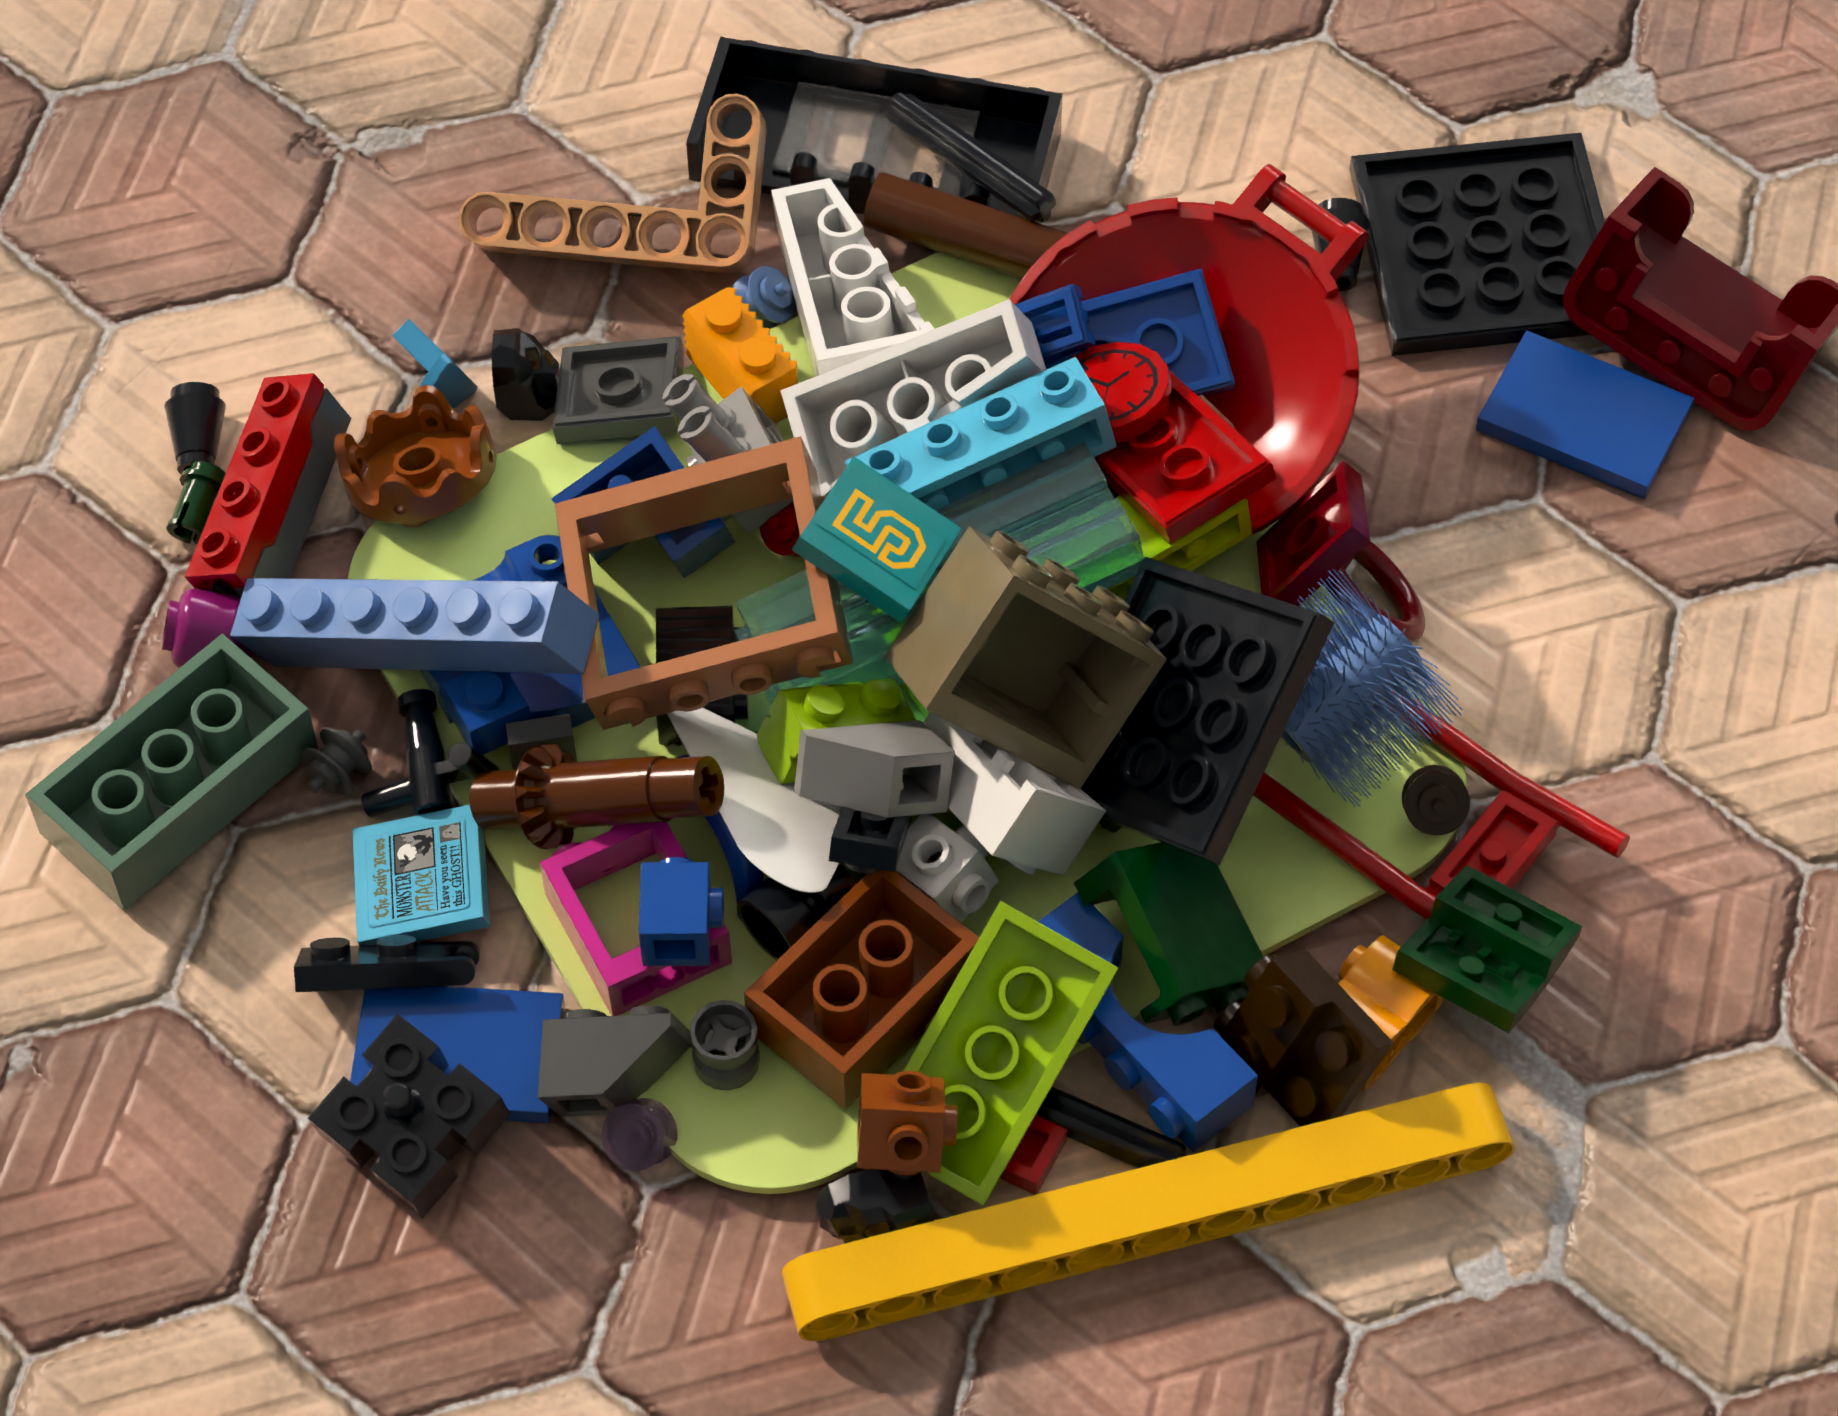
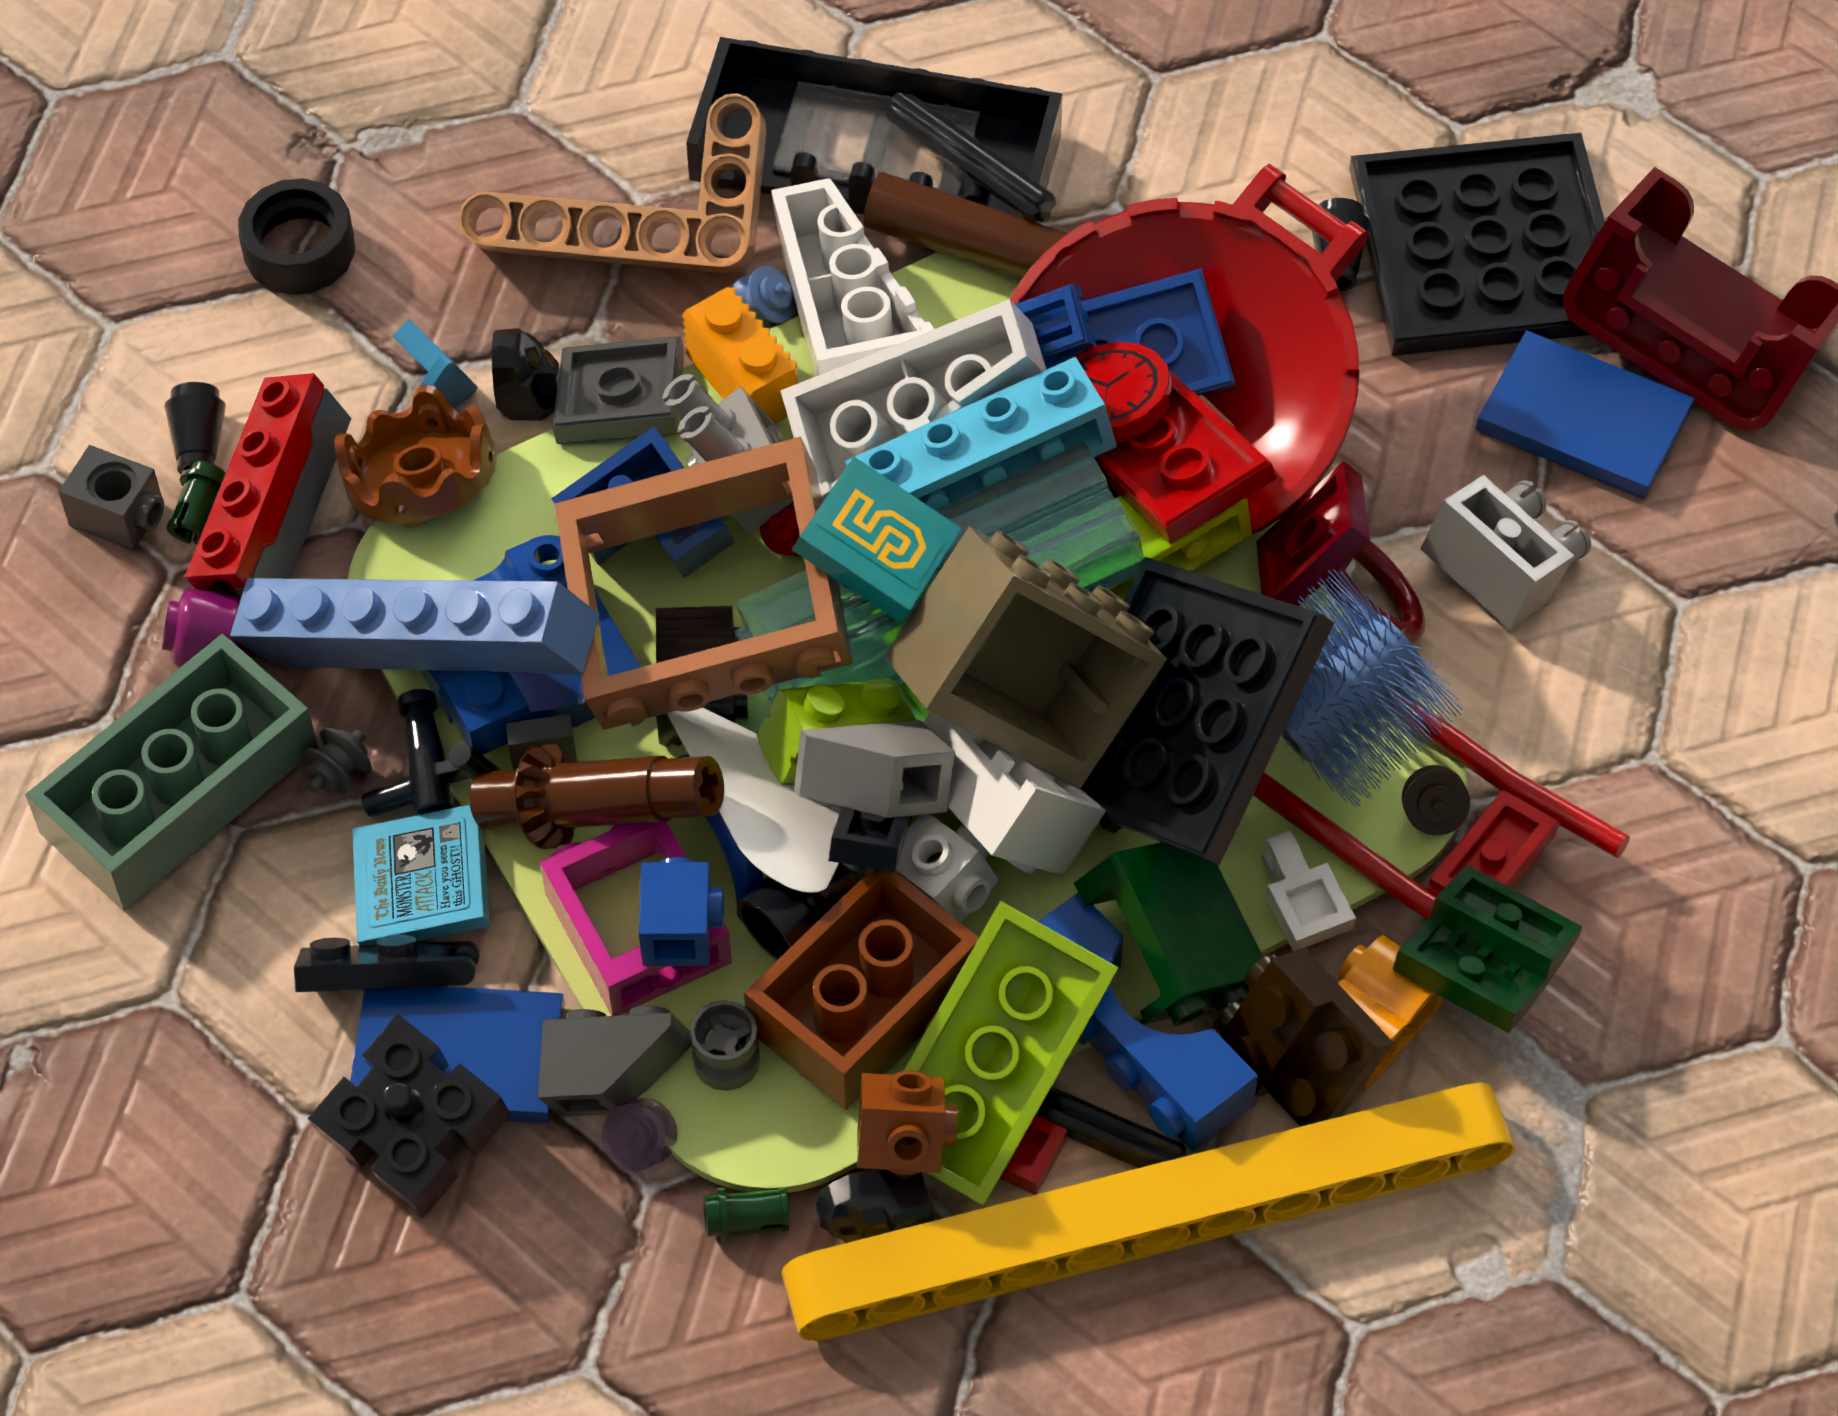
none -> dark grey brick [58,445,164,551]
none -> black tyre [238,178,355,294]
none -> dark green pin [703,1187,790,1242]
none -> white plate [1262,831,1356,951]
none -> light grey brick [1420,475,1591,630]

